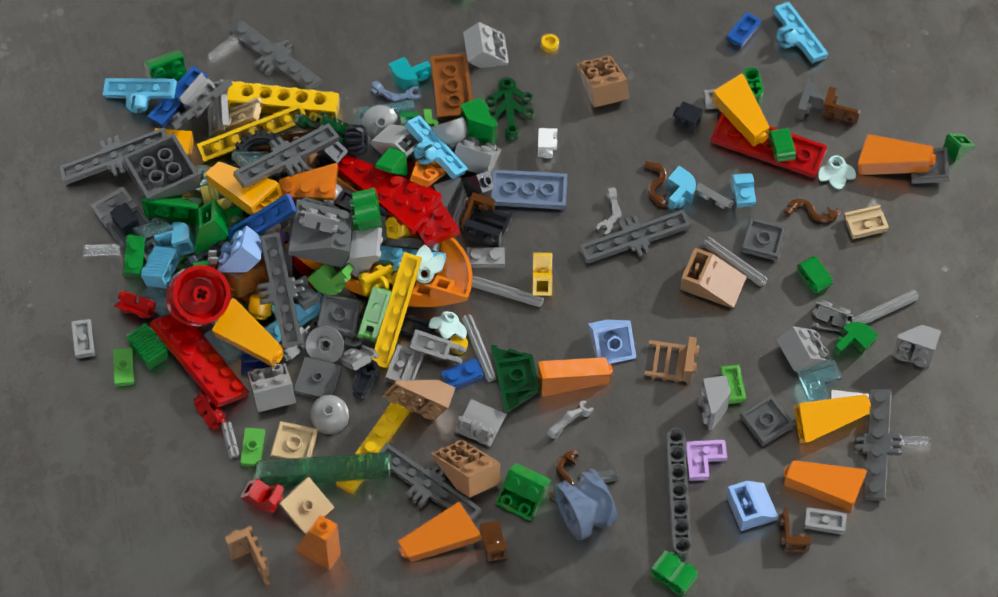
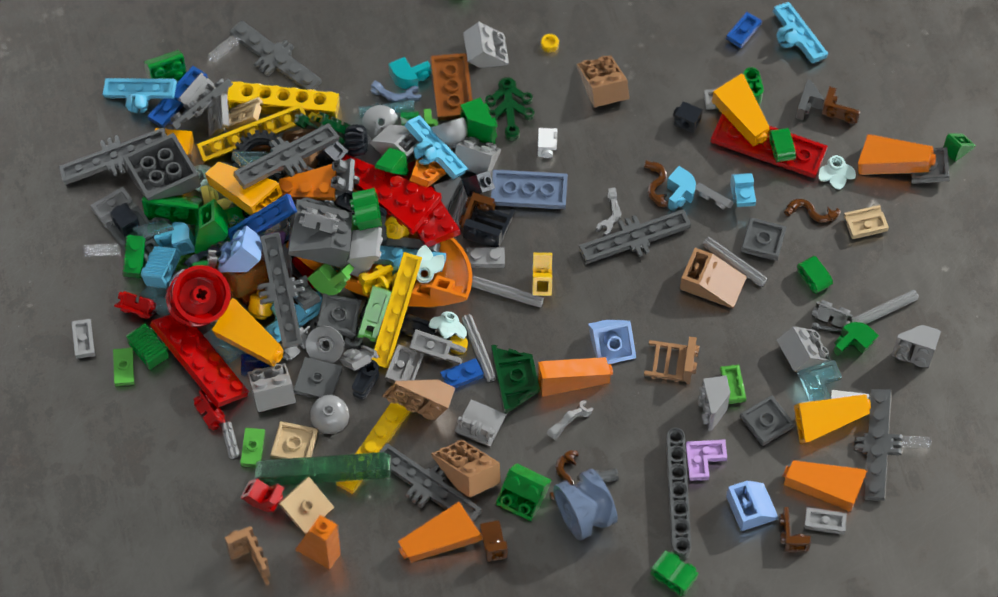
none -> dark grey hips [331,158,360,196]

